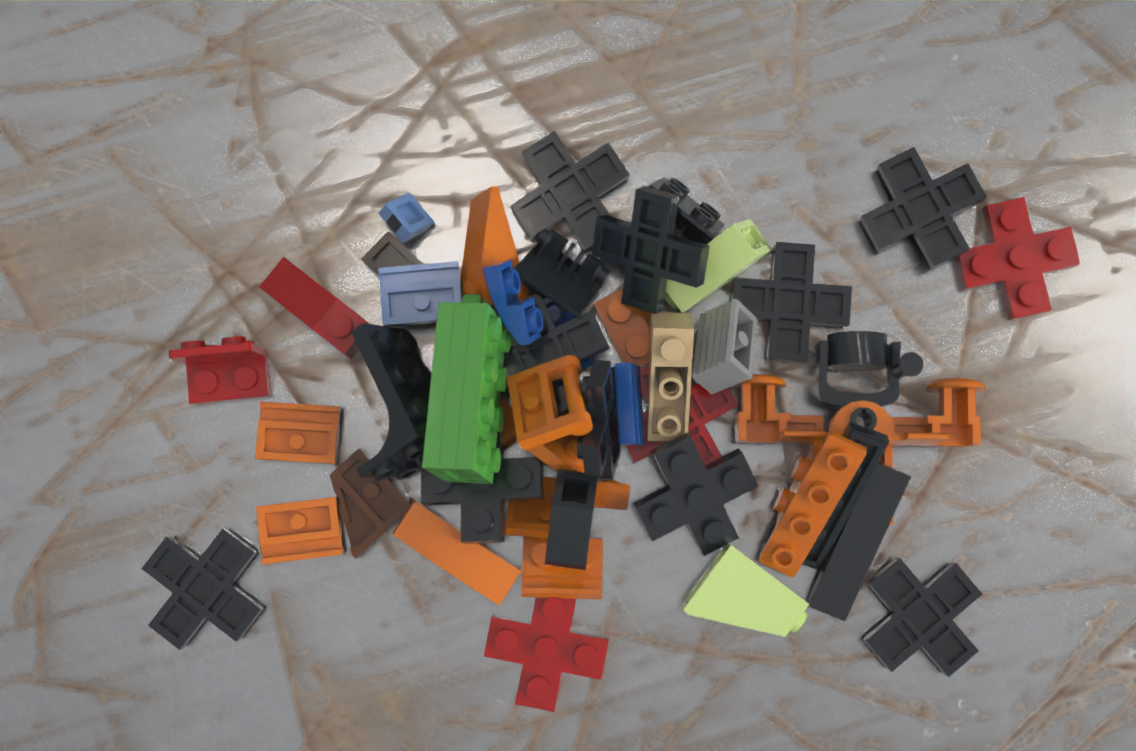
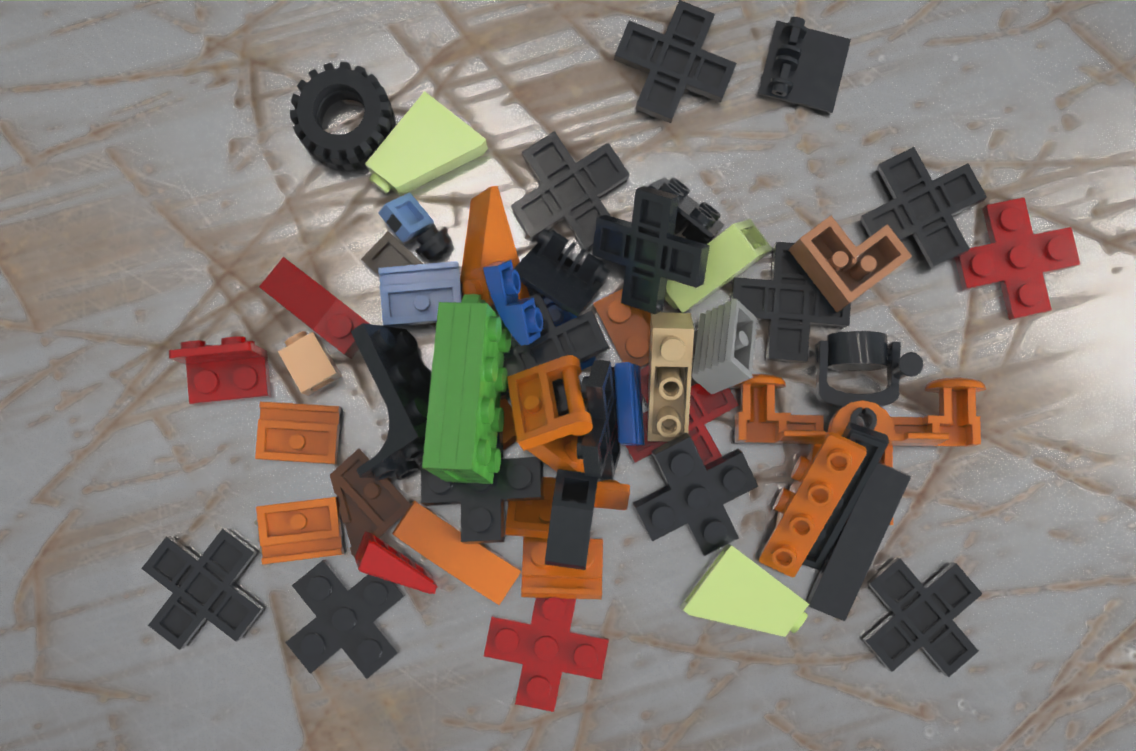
none -> light nougat brick [278,331,342,396]
none -> black plate [285,559,406,679]
none -> black tyre [290,62,395,170]
none -> red slope [355,531,438,594]
none -> yellowish green slope [365,91,488,196]
none -> black plate [415,225,452,260]
none -> black plate [614,0,737,123]
none -> black hinge [758,17,851,113]
none -> nougat brick [789,215,912,312]

